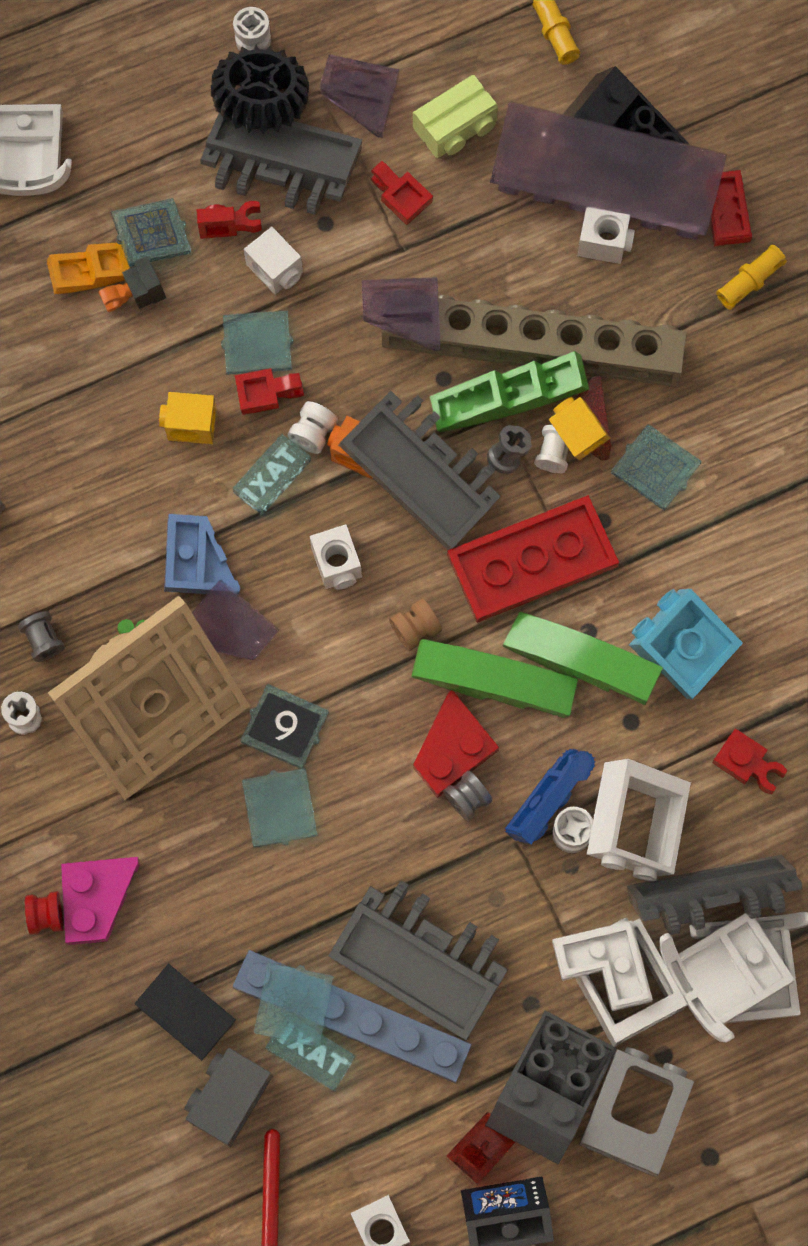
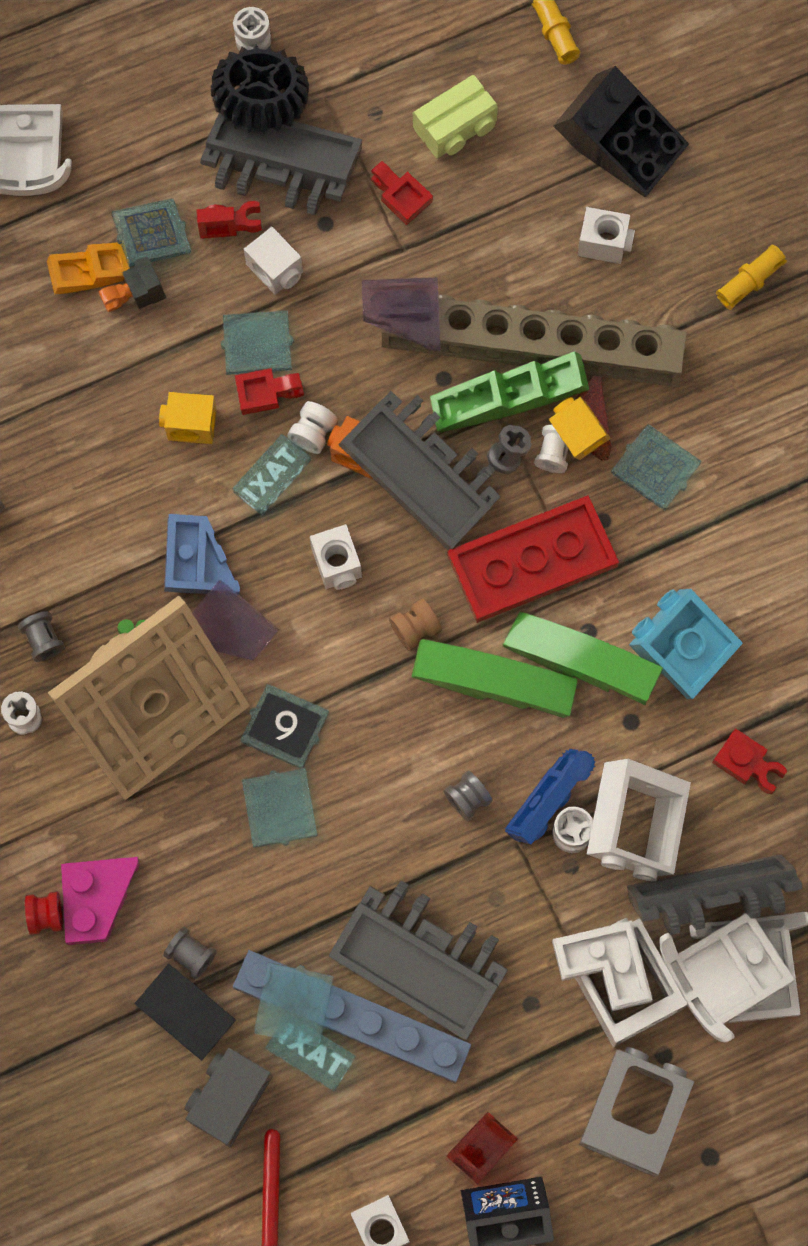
wing [320,54,399,138] -> none
red wing [413,690,499,798] -> none
dark grey slope [485,1010,617,1165] -> none
bracket [490,101,727,240] -> none
red plate [703,170,752,246] -> none
none -> flat silver bush [163,927,217,980]

